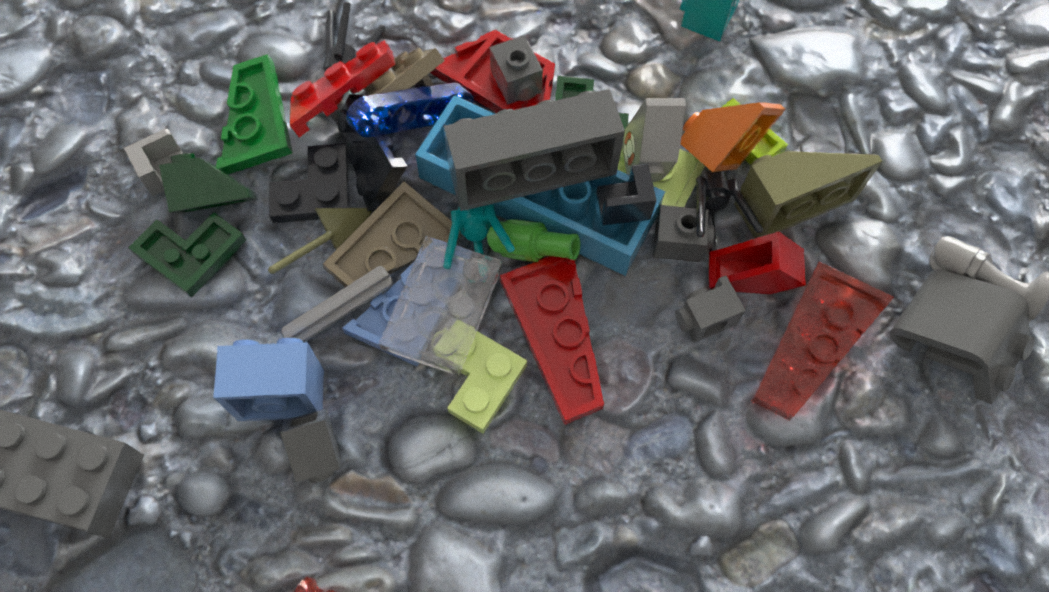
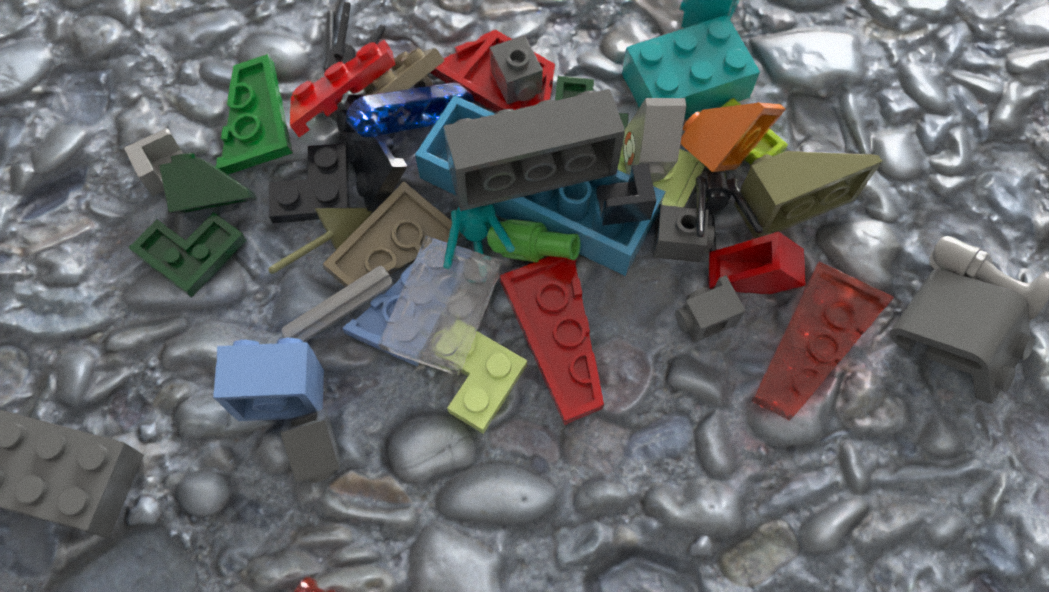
none -> teal brick [622,15,760,120]

